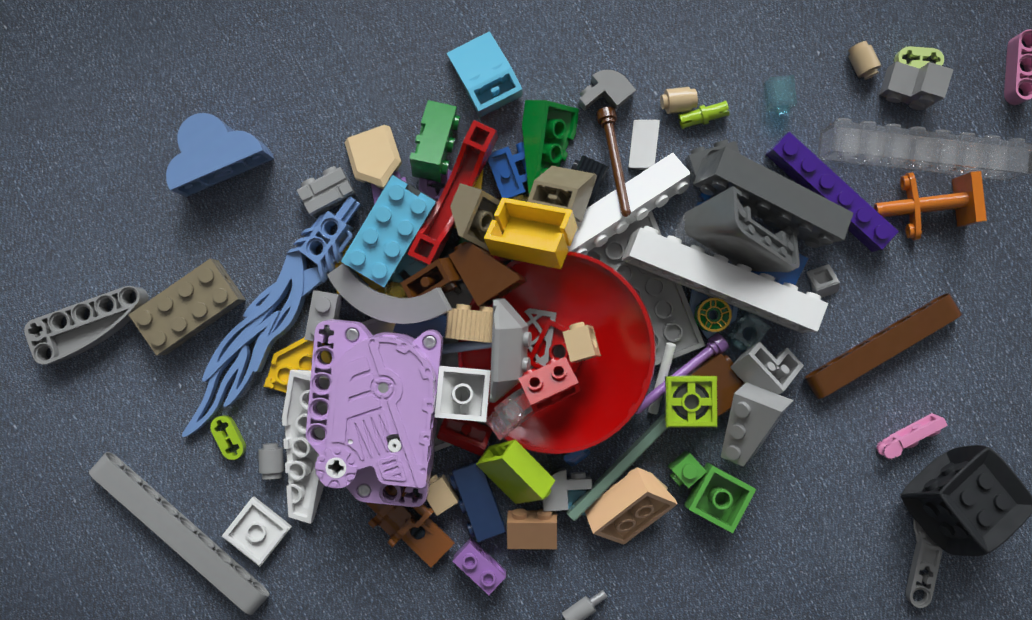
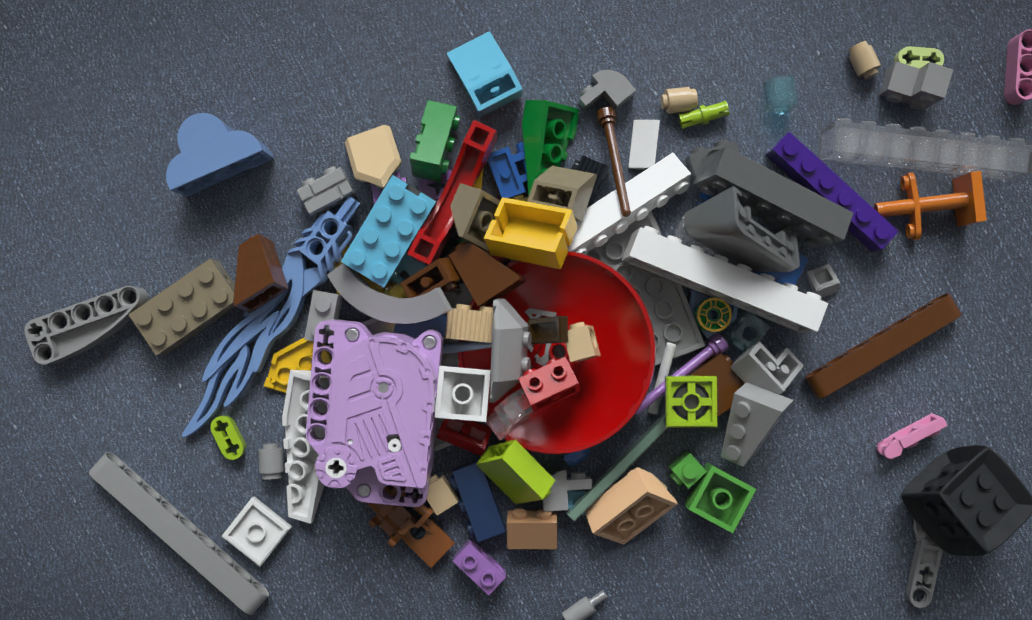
none -> reddish brown slope [233,233,289,313]
none -> dark brown tile [528,316,568,345]

